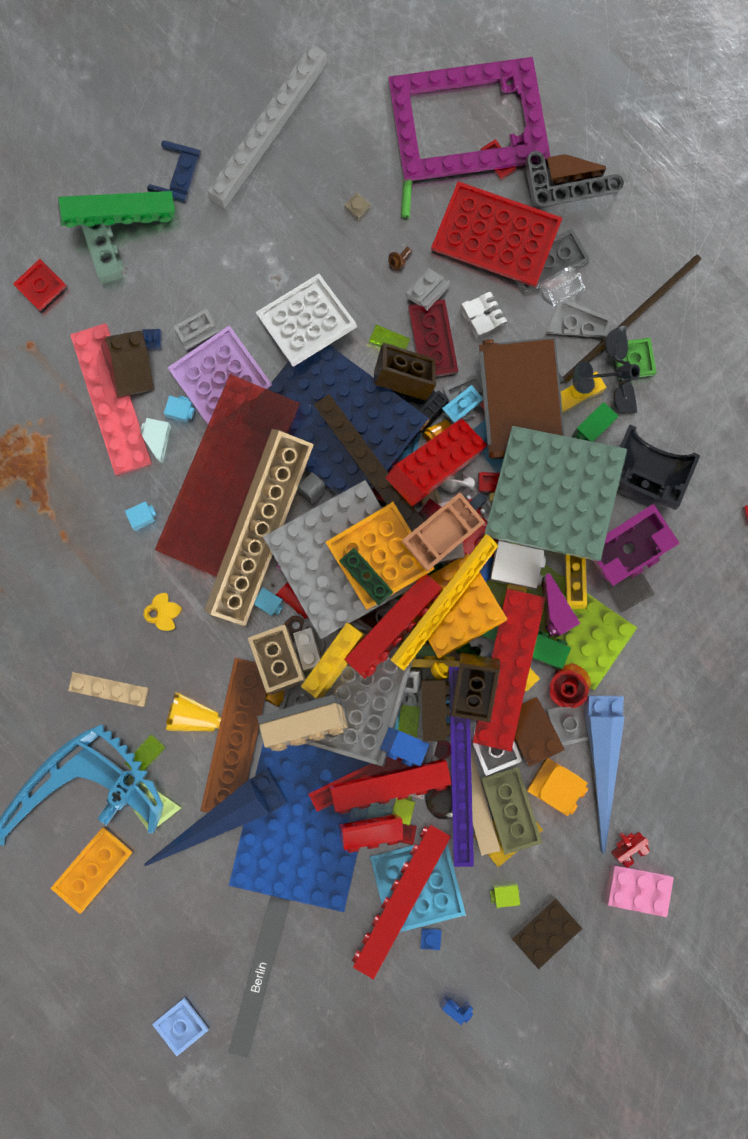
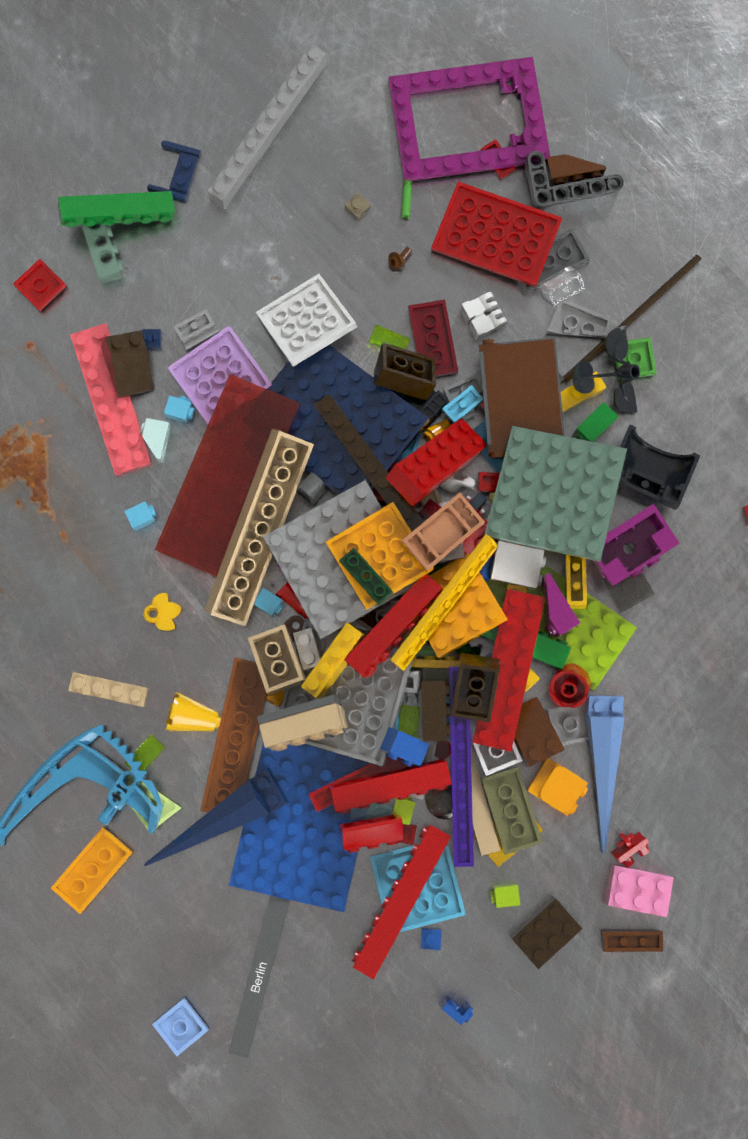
light grey plate [406,269,450,310] -> none
yellow plate [431,661,449,680] -> none
none -> reddish brown plate [602,930,663,952]

